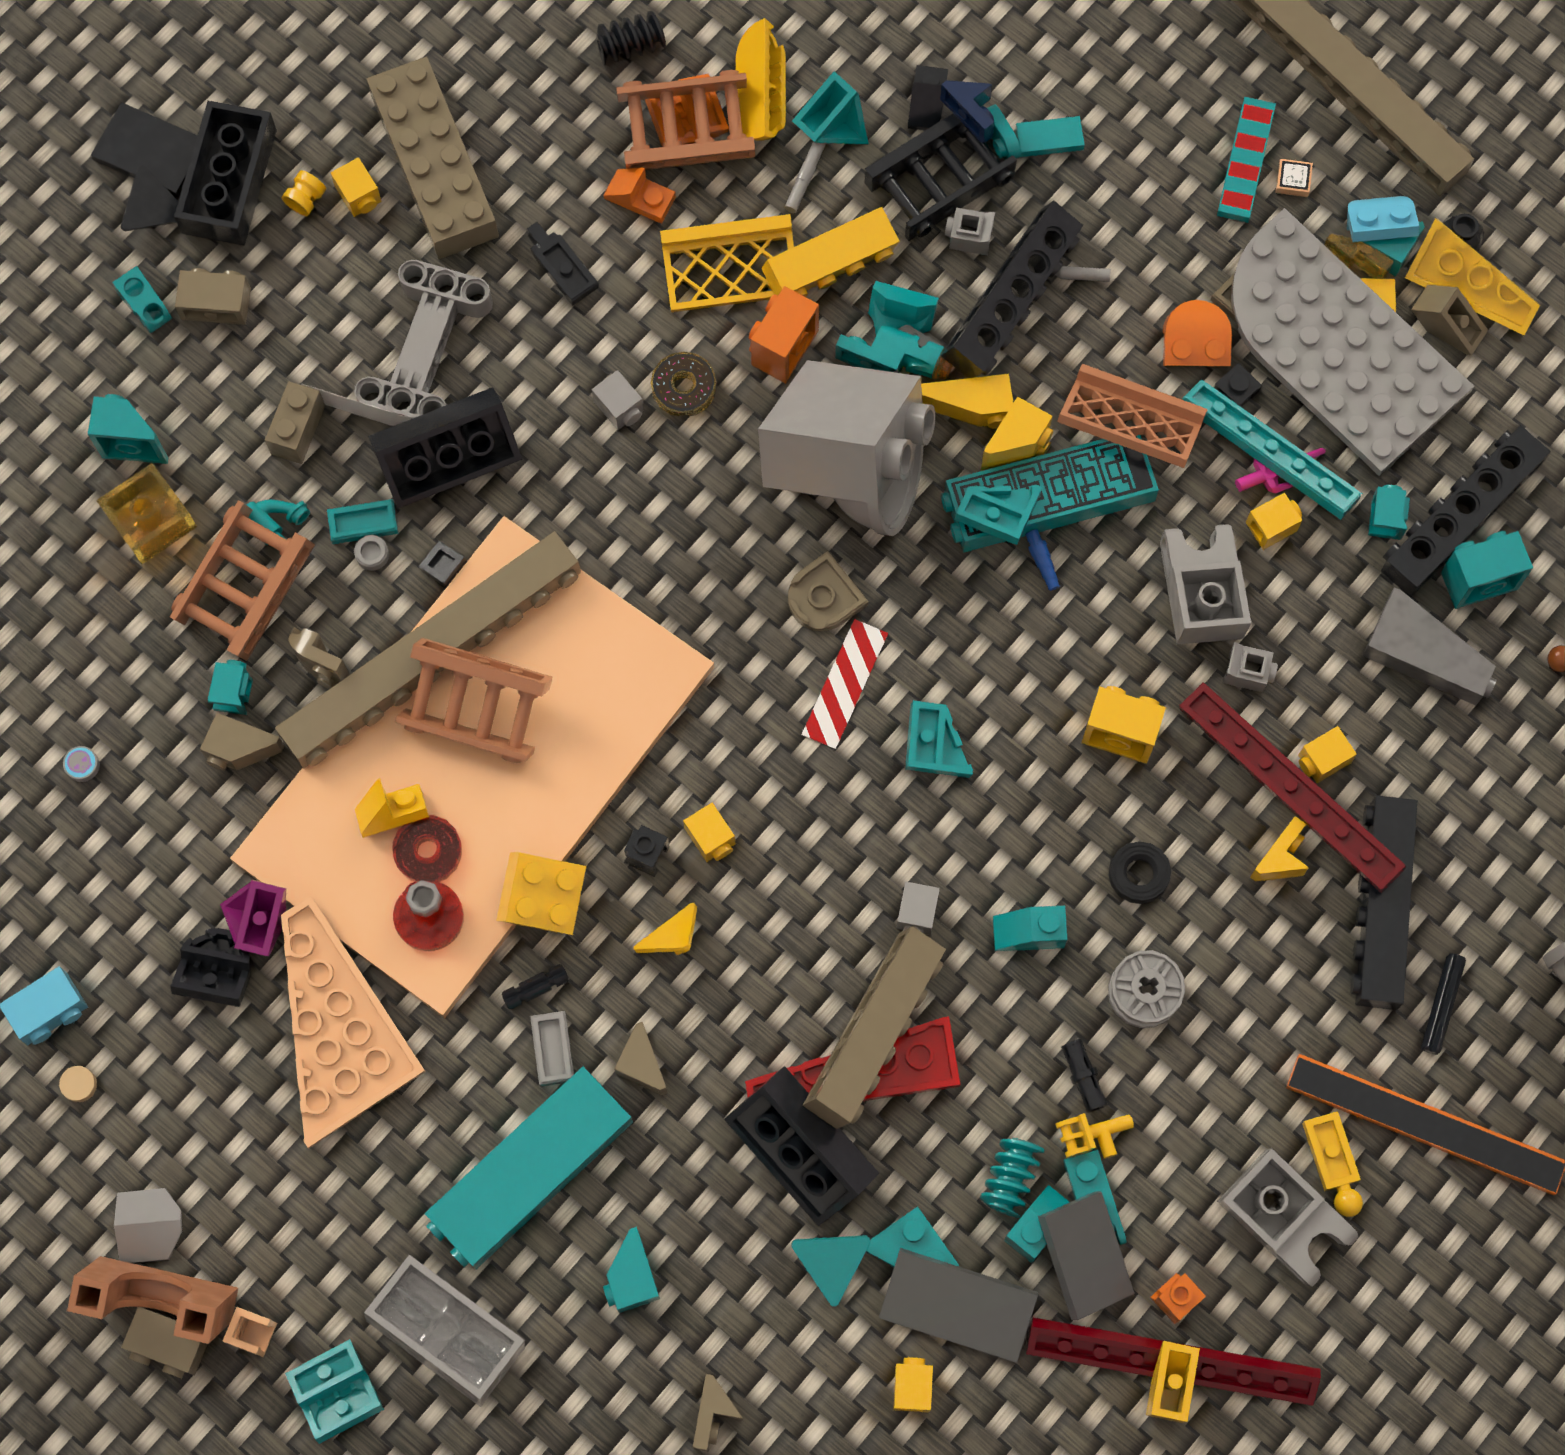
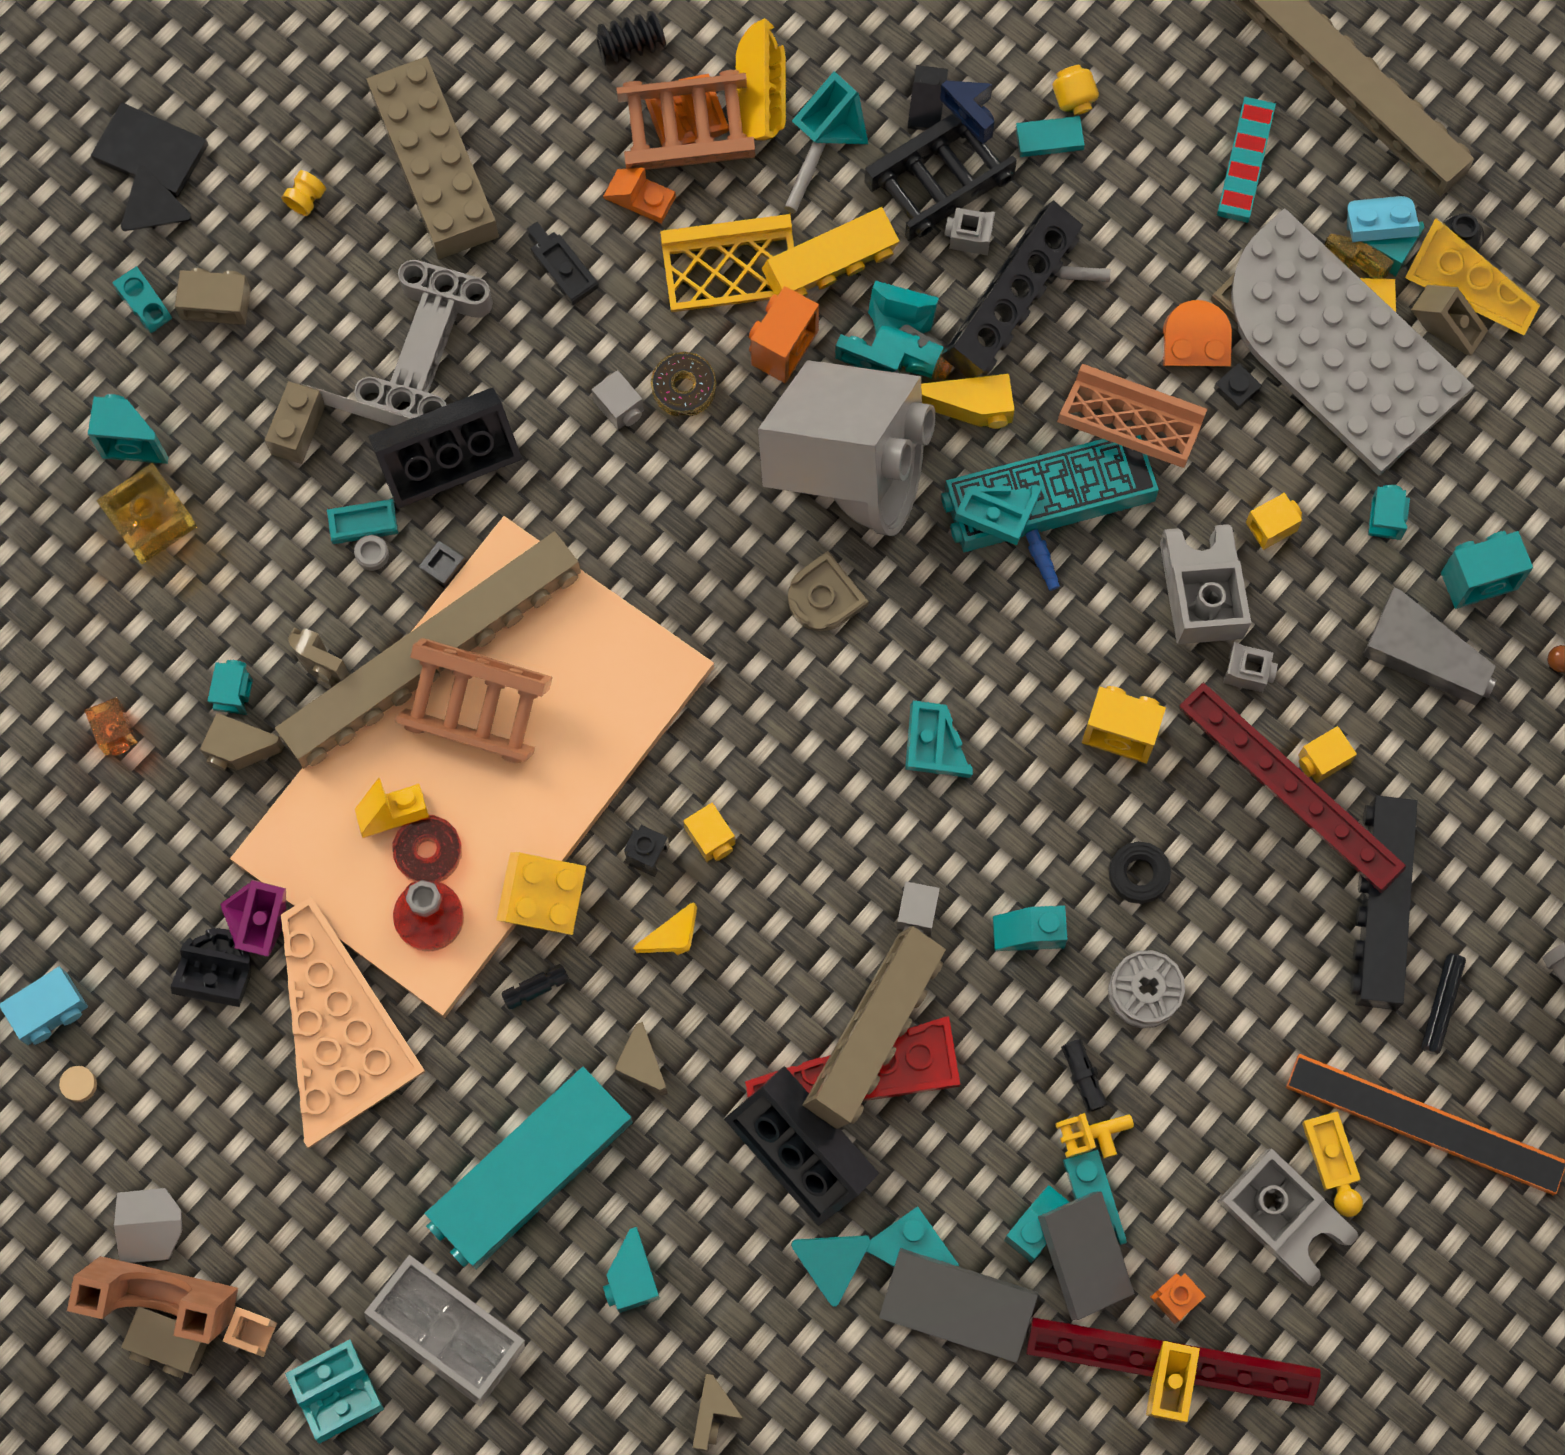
tile [63,746,100,782] -> none
nougat fence [170,500,315,661] -> none
black brick [174,100,277,246] -> none
teal plant [246,499,310,545] -> none
yellow brick [330,157,382,217] -> none
light grey tile [530,1011,574,1087] -> none
sticker [801,619,888,749] -> none
yellow brick [893,1357,933,1412] -> none
teal piece [980,1138,1045,1218] -> none
yellow slope [981,397,1054,471] -> none
teal plate [987,104,1022,160] -> none
teal tile [1182,379,1362,520] -> none
dark pink piece [1235,448,1326,494] -> none
yellow slope [1250,816,1309,881] -> none
tile [1276,159,1313,197] -> none
black brick [1381,425,1551,598] -> none
none -> clear orange brick [84,697,138,756]
none -> yellow head [1052,65,1099,116]

